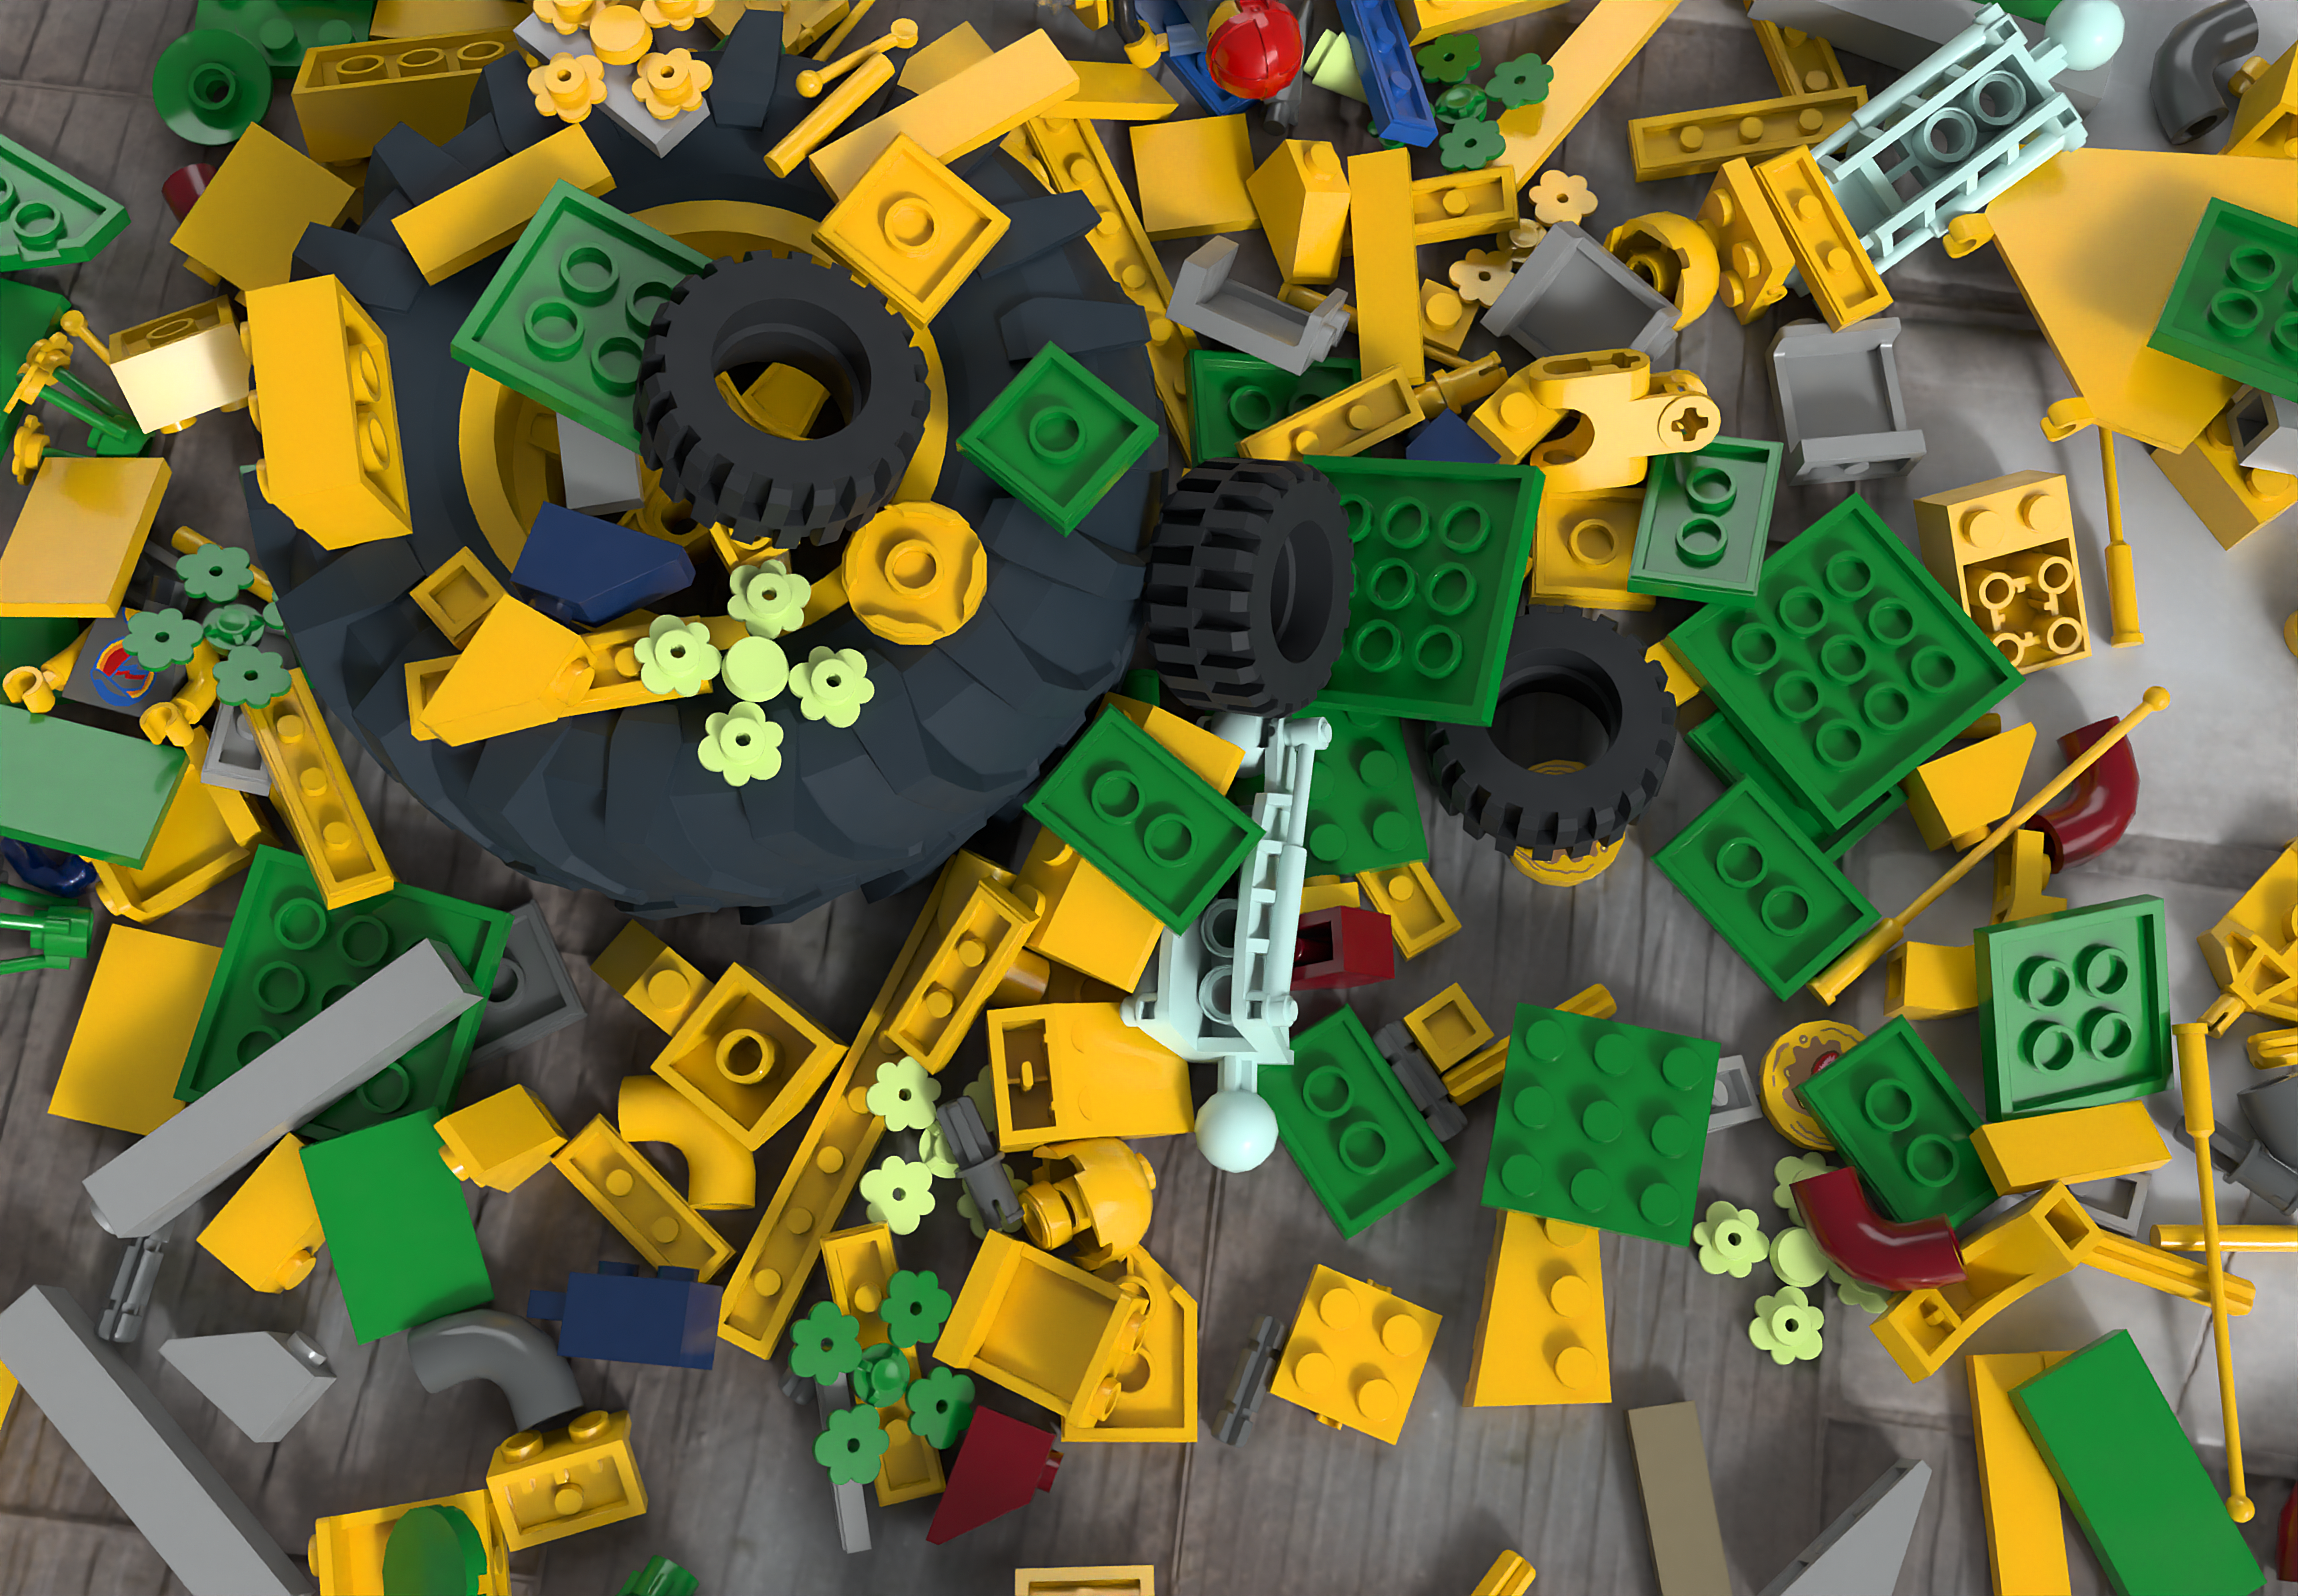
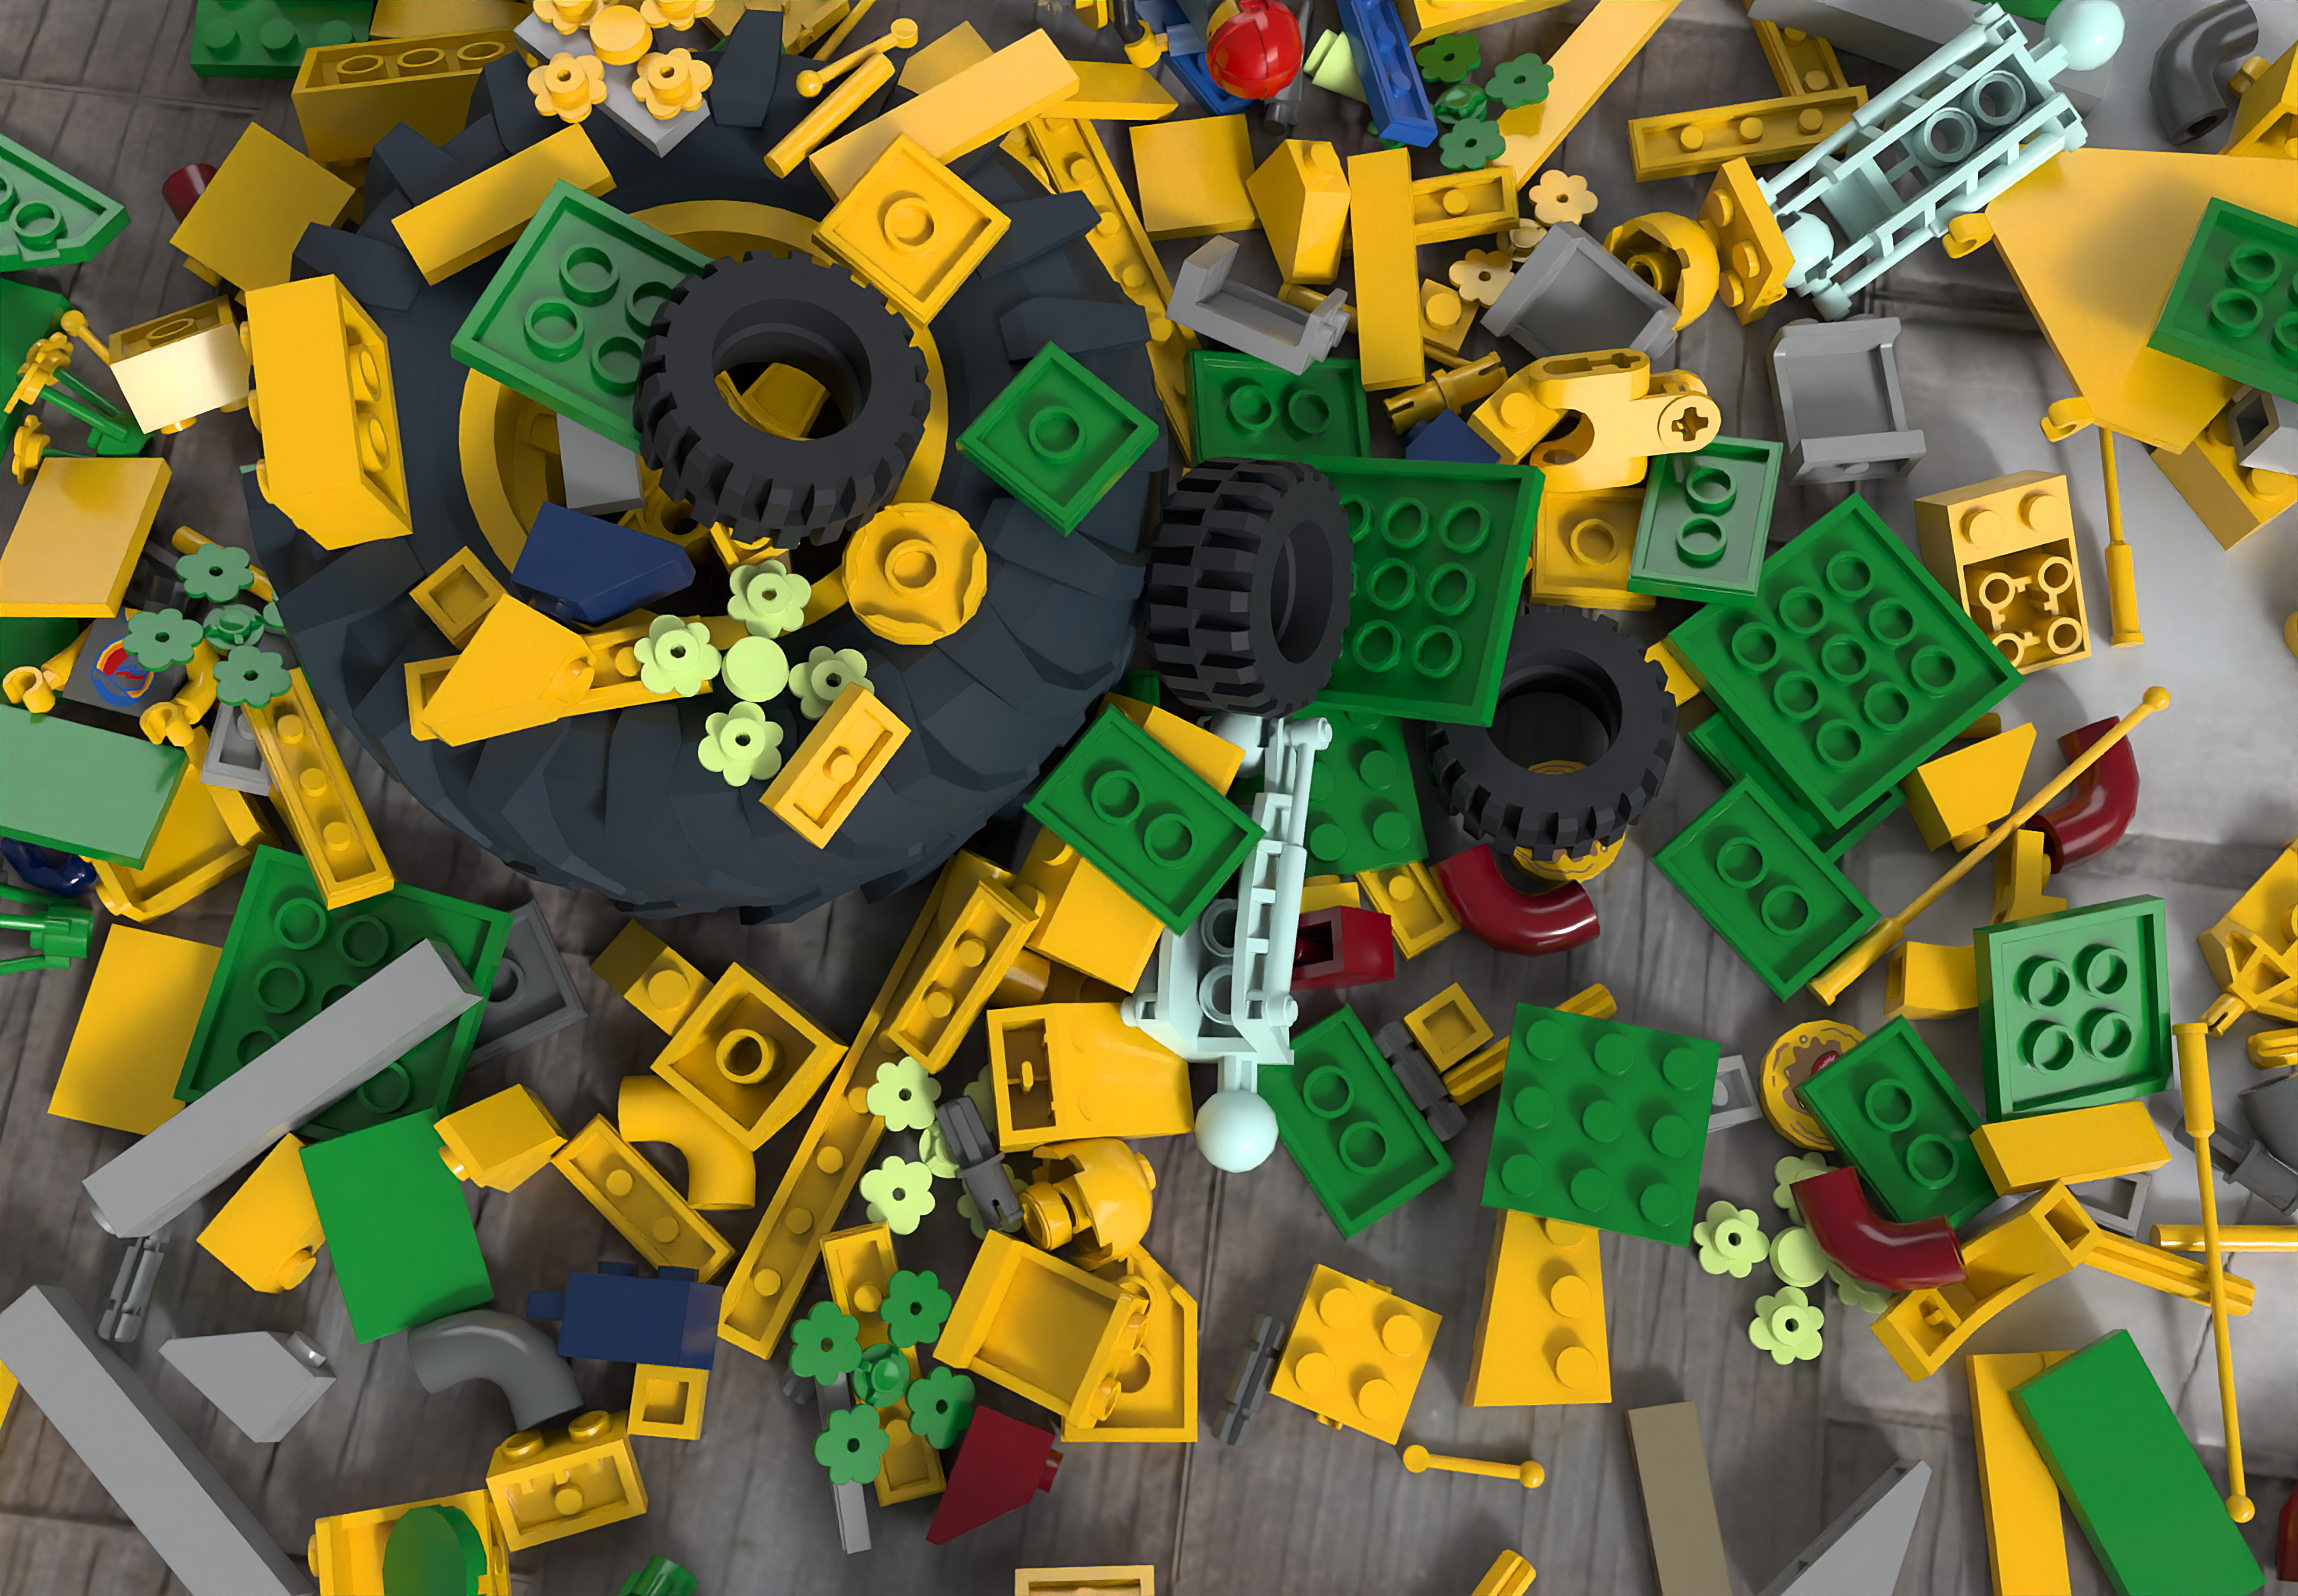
green dish [152,28,274,147] -> none
yellow tile [1234,363,1425,462] -> none
yellow tile [1751,143,1893,333] -> none
none -> yellow plate [627,1363,709,1440]
none -> yellow plate [759,681,912,849]
none -> yellow hinge [1402,1445,1545,1488]
none -> dark red cylinder [1429,843,1600,958]

